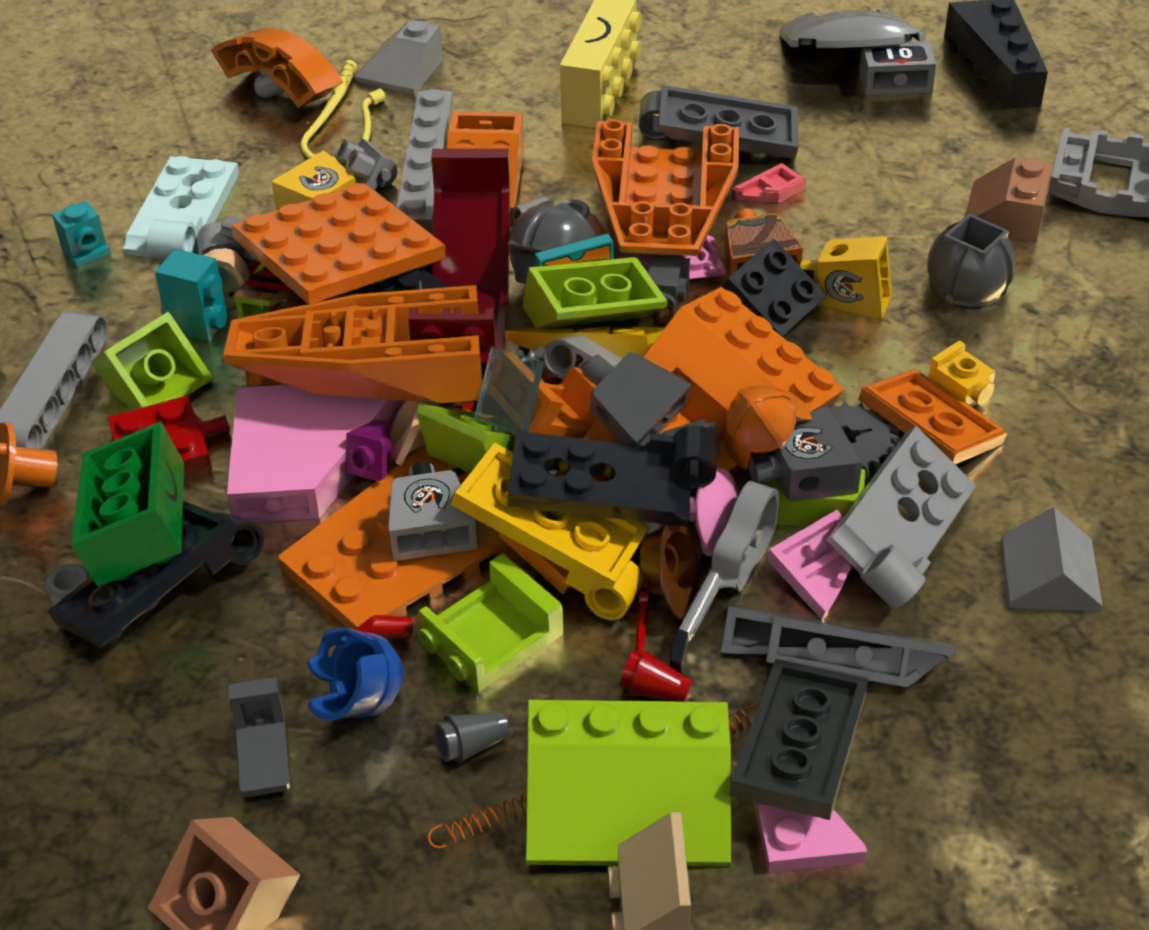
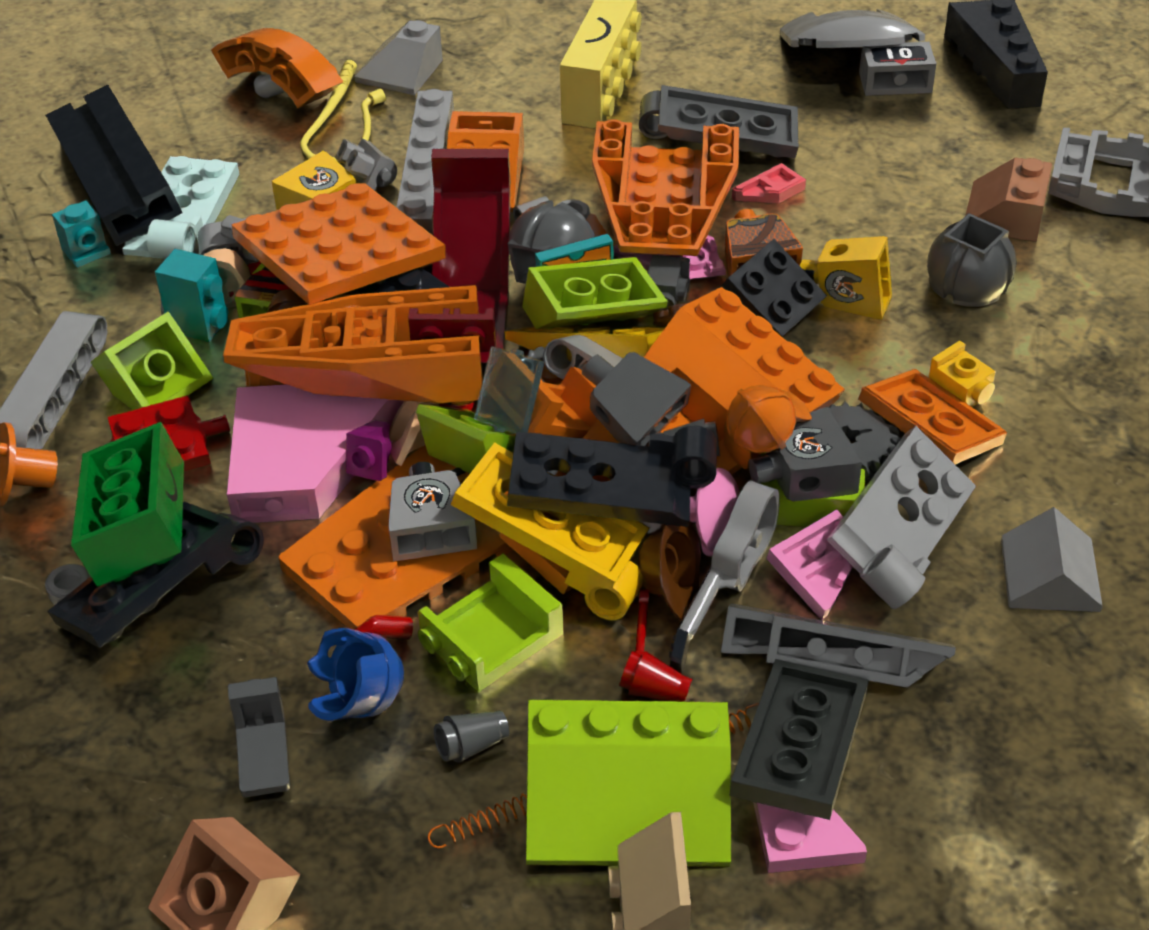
none -> black brick [45,85,183,246]

